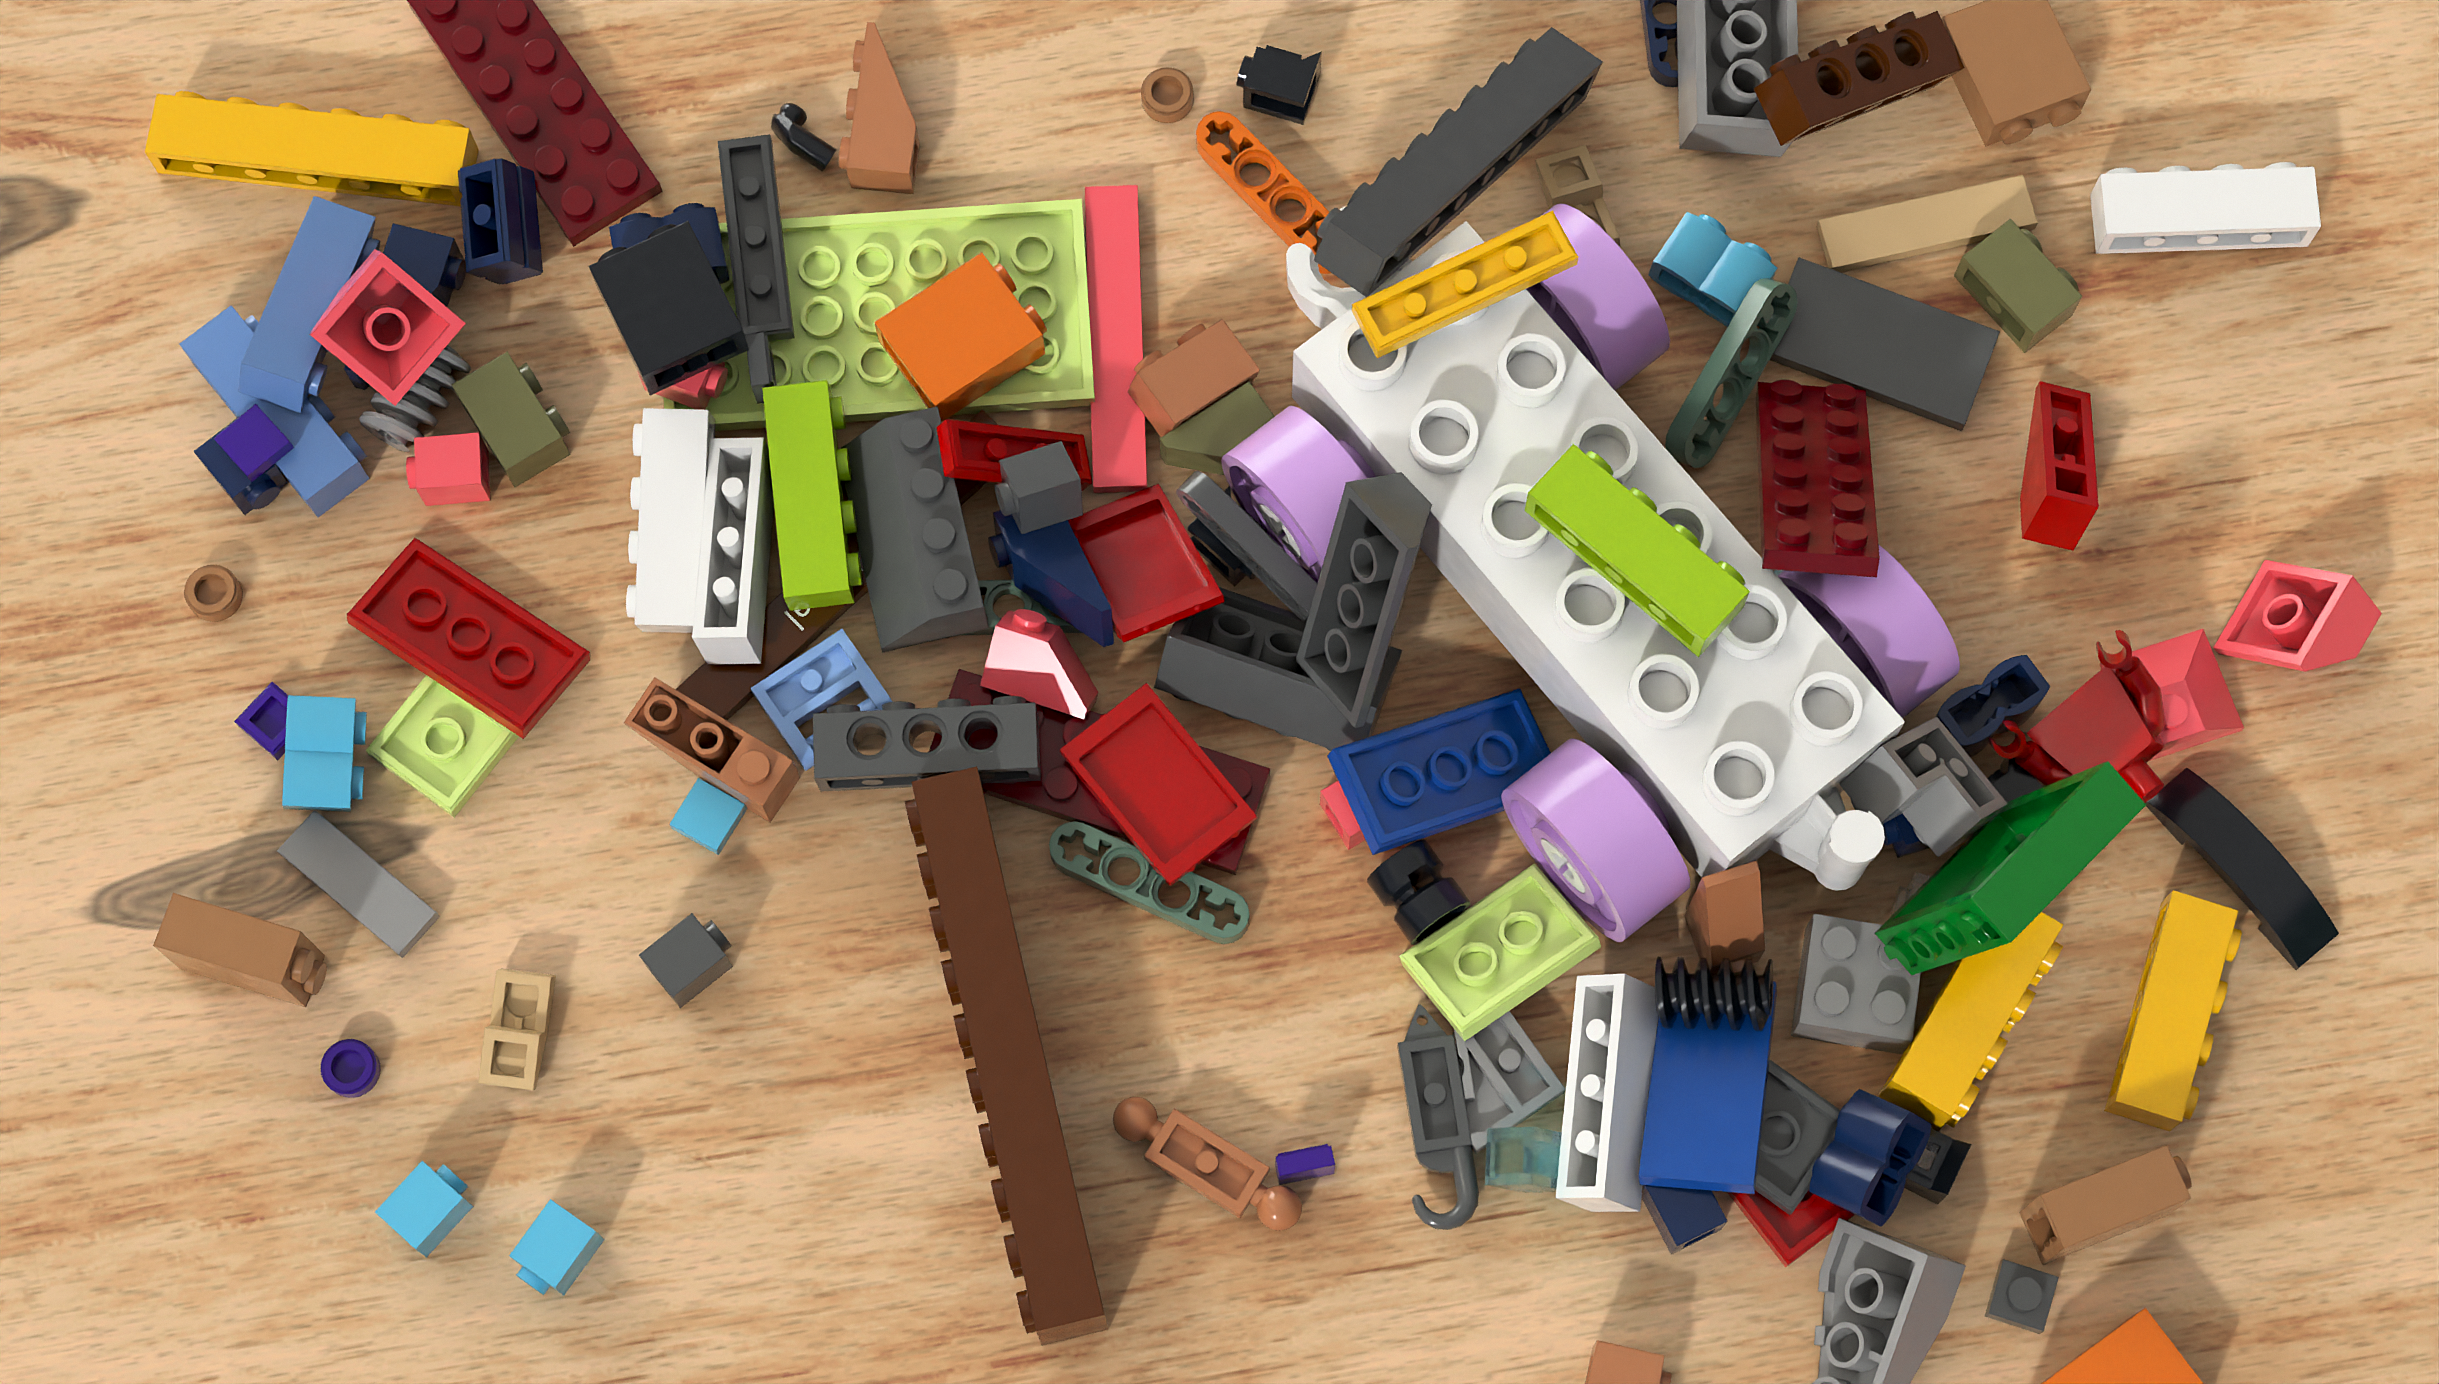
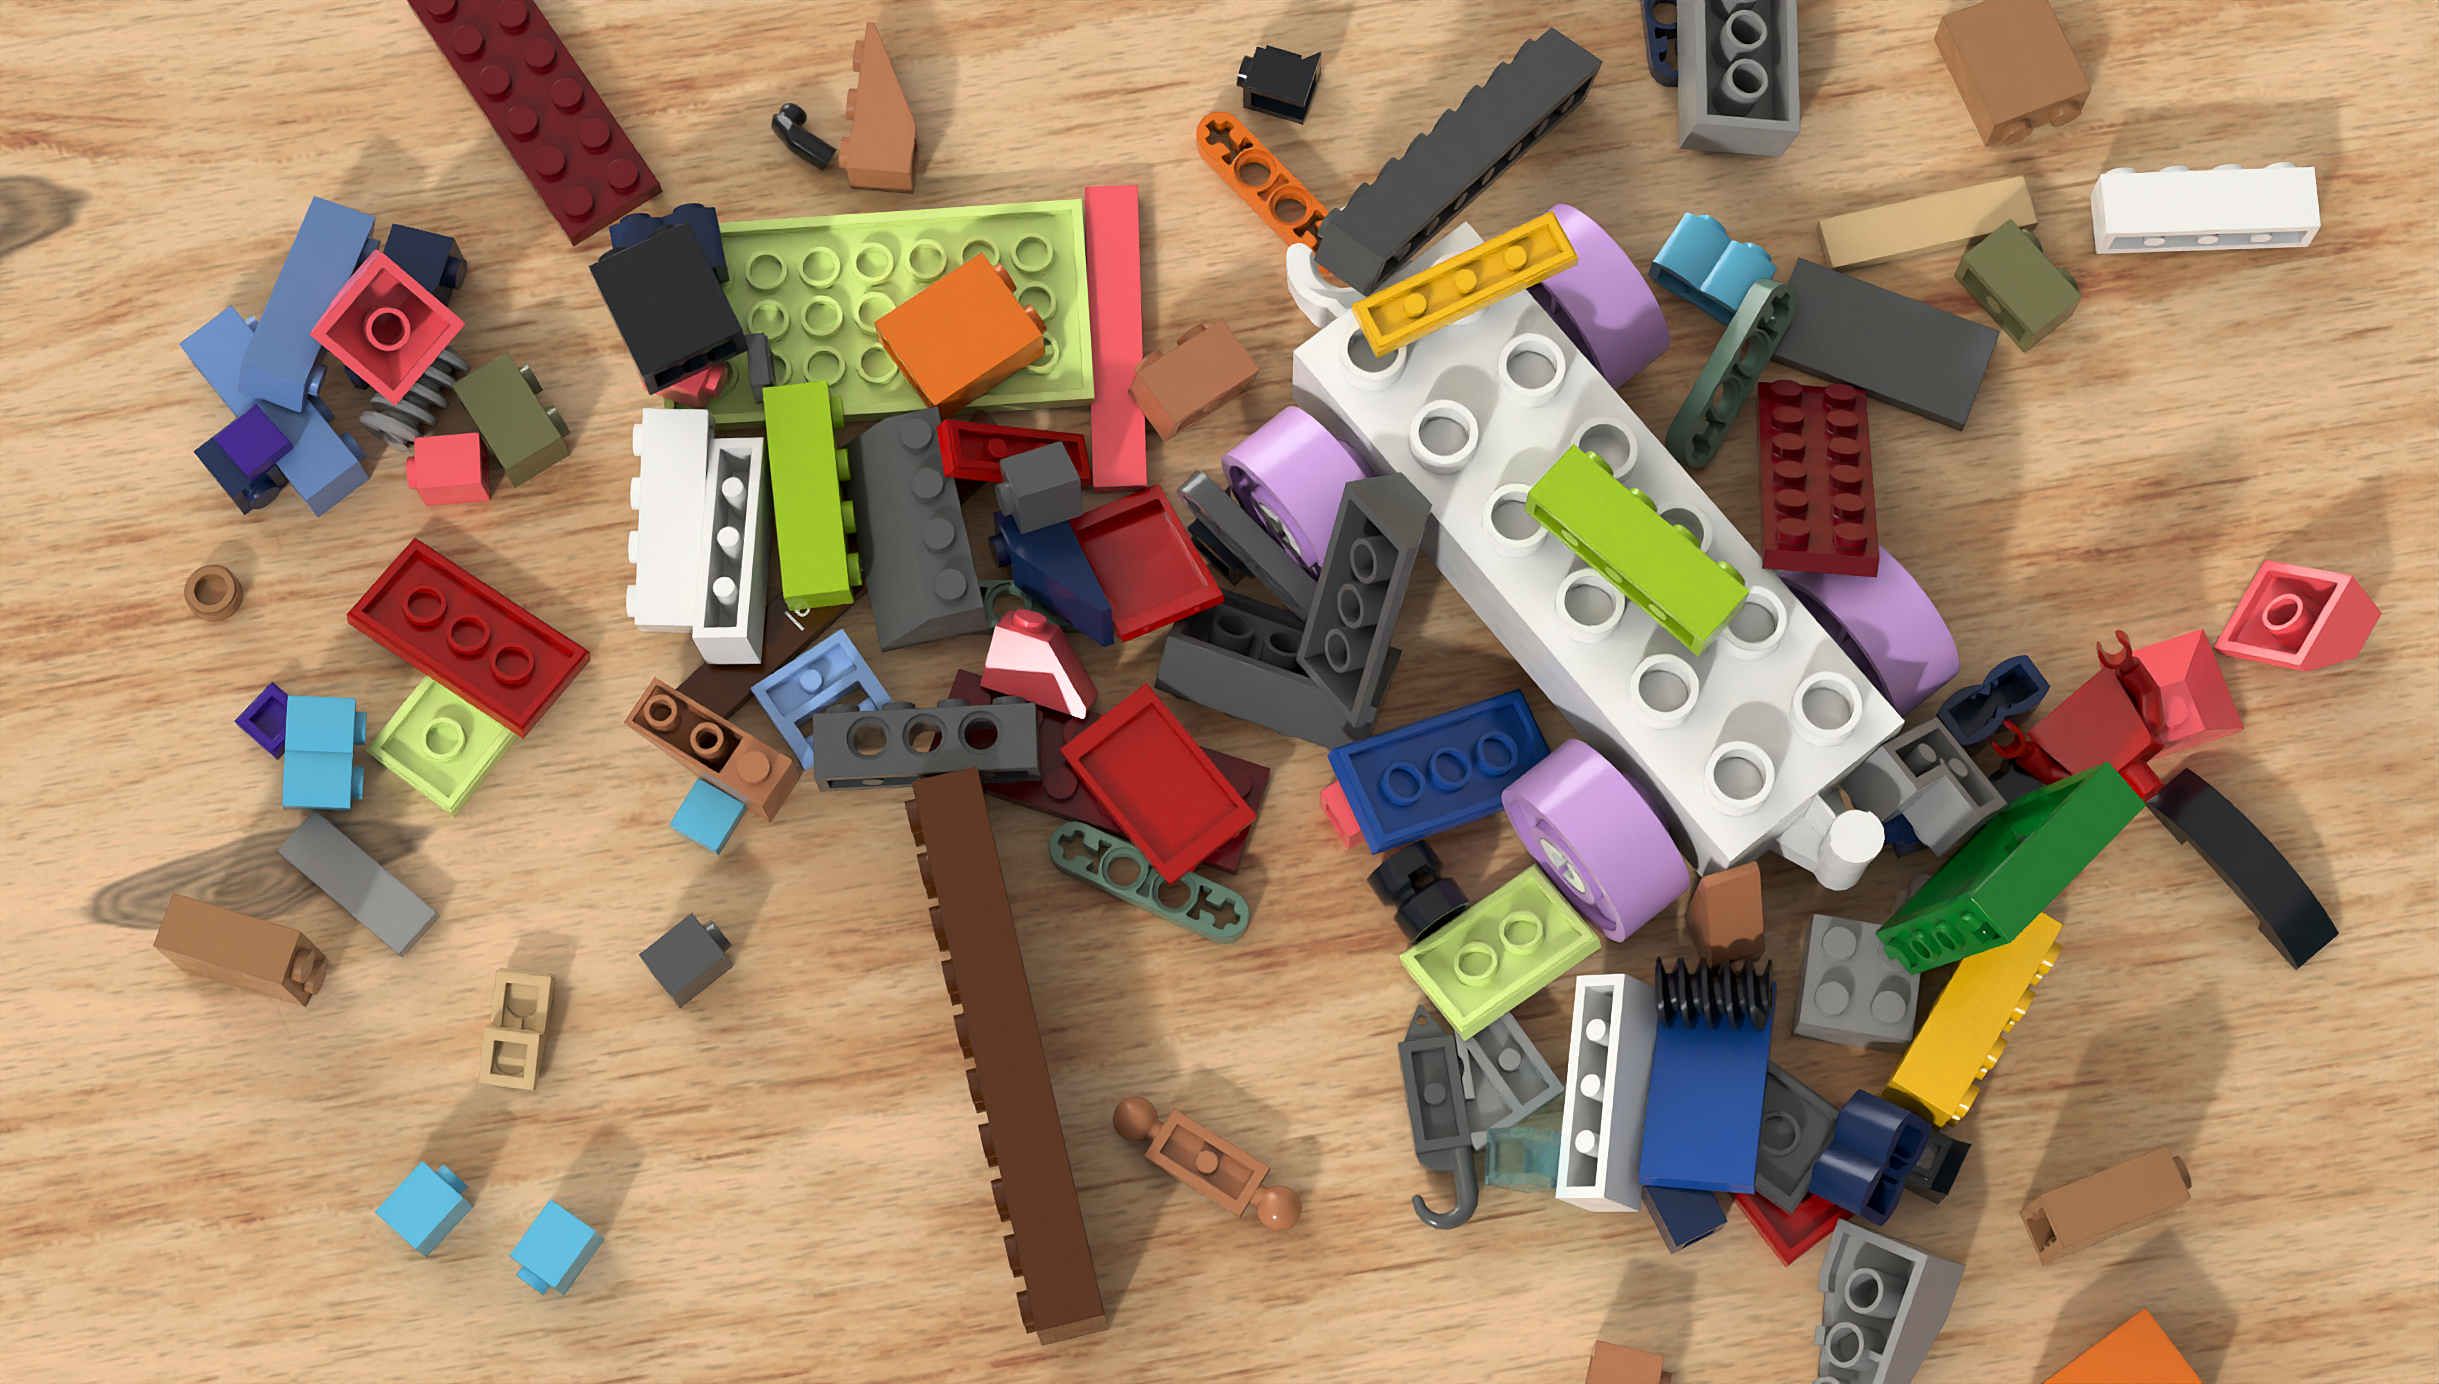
yellow brick [145,91,479,206] -> none
dark purple tile [321,1039,380,1098] -> none
dark blue brick [458,158,543,284] -> none
dark grey tile [718,134,795,341] -> none
medium nougat tile [1141,67,1194,123] -> none
olive slope [1159,382,1275,475] -> none
dark purple tile [1275,1144,1335,1185] -> none
tan slope [1535,145,1620,247] -> none
reddish brown brick [1753,11,1964,146] -> none
dark grey plate [1985,1259,2059,1334] -> none
red slope [2020,381,2099,551] -> none
yellow brick [2104,890,2242,1132] -> none

